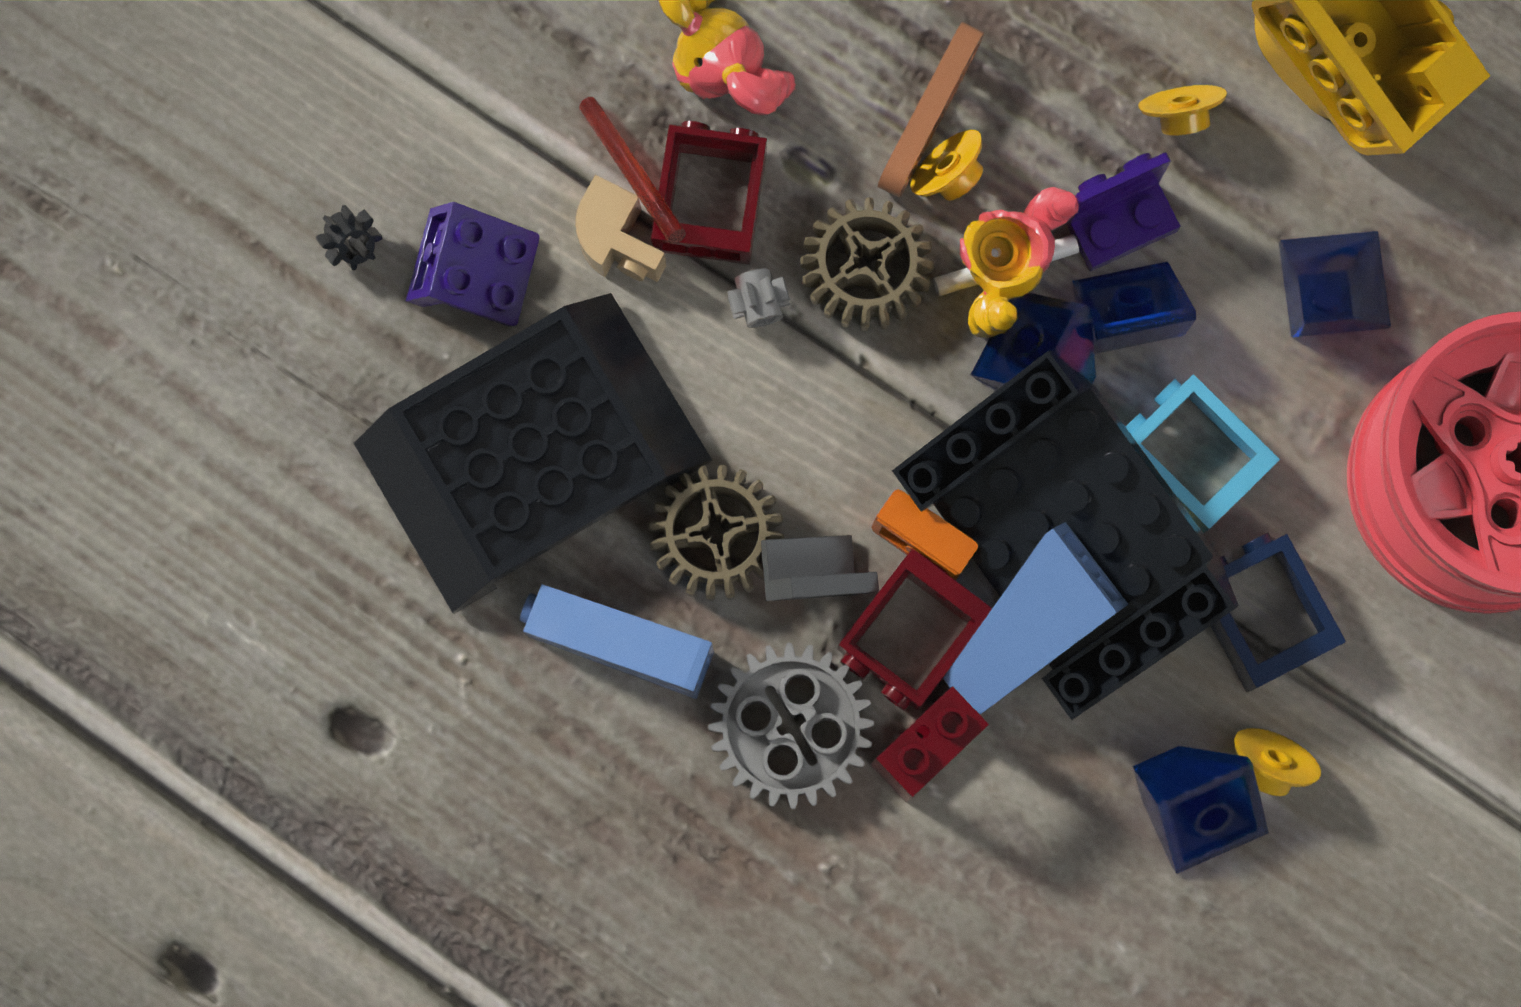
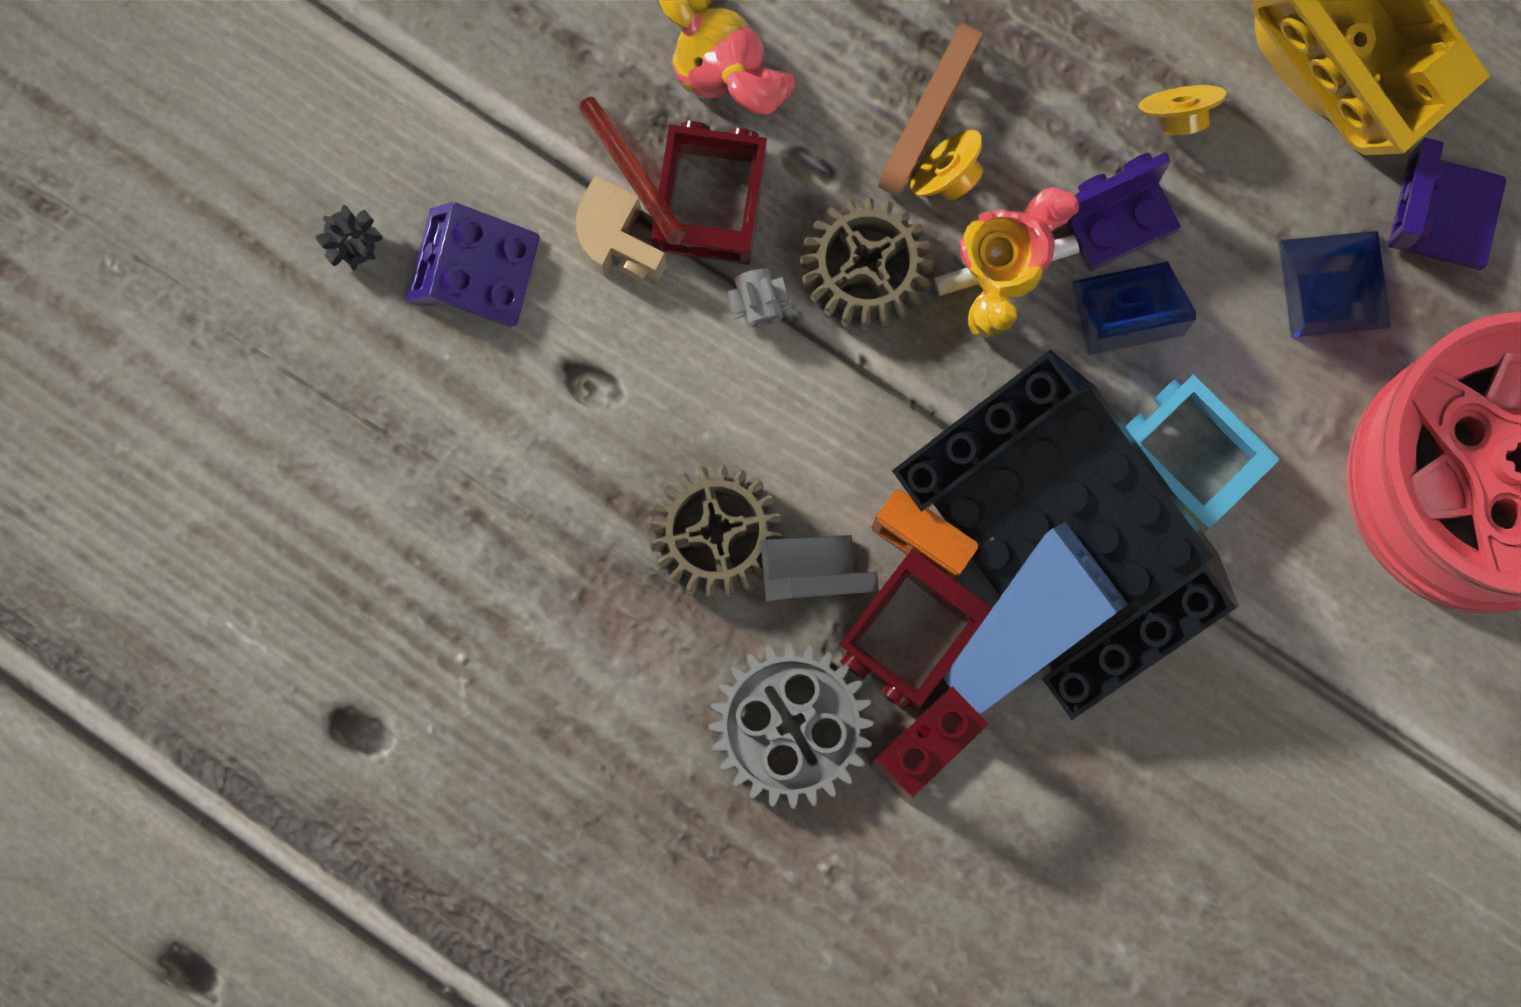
black slope [354,293,712,614] -> none
medium blue slope [520,584,714,699] -> none
clear blue slope [970,293,1096,390] -> none
clear blue slope [1132,746,1269,874] -> none
dark blue window [1211,533,1346,692] -> none
yellow piece [1234,728,1321,796] -> none
none -> dark purple bracket [1387,137,1506,270]

